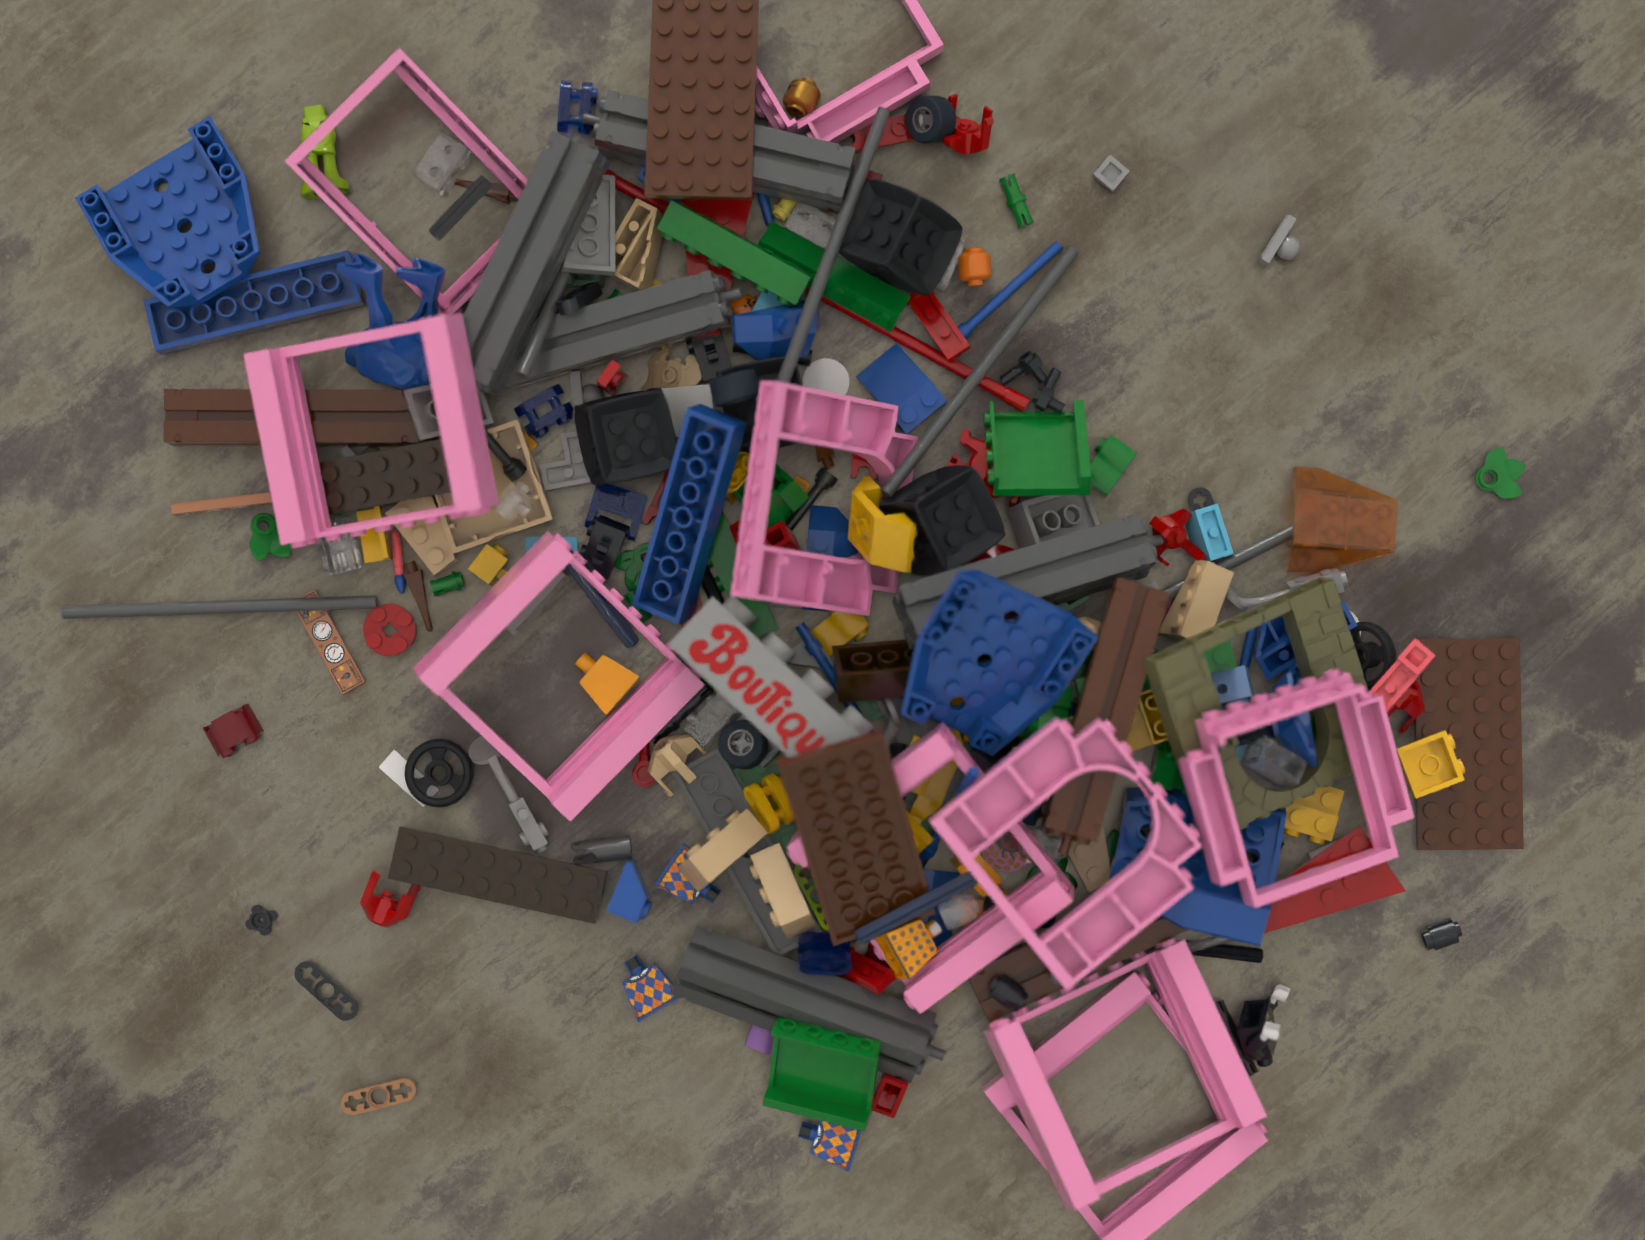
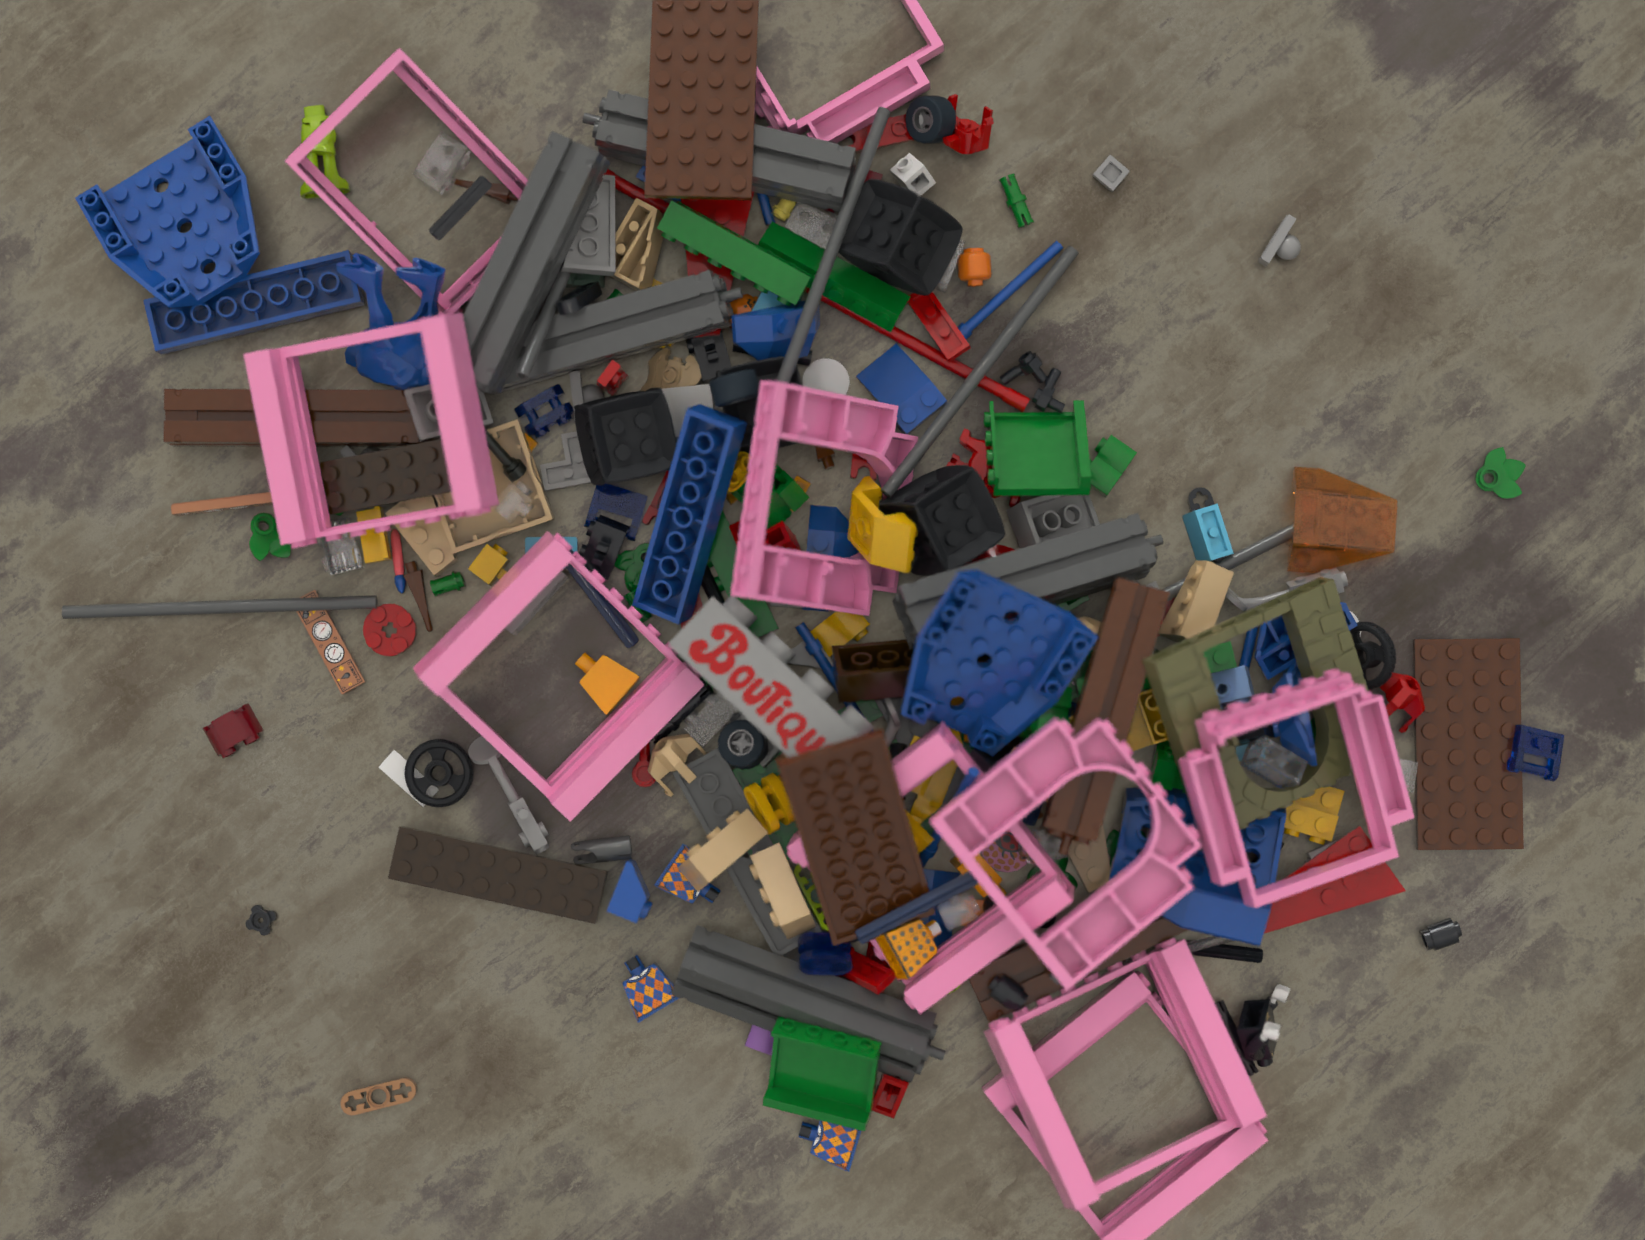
black beam [294,961,359,1021] -> none
red piece [360,871,420,928] -> none
clear blue brick [557,80,598,135] -> none
pearl gold head [783,77,821,118] -> none
pearl dark grey piece [785,467,838,531] -> none
red piece [1149,508,1206,567] -> none
coral slope [1370,638,1436,712] -> none
yellow plate [1396,730,1465,799] -> none
none -> white brick [890,153,936,196]
none -> clear blue plate [1507,725,1564,782]

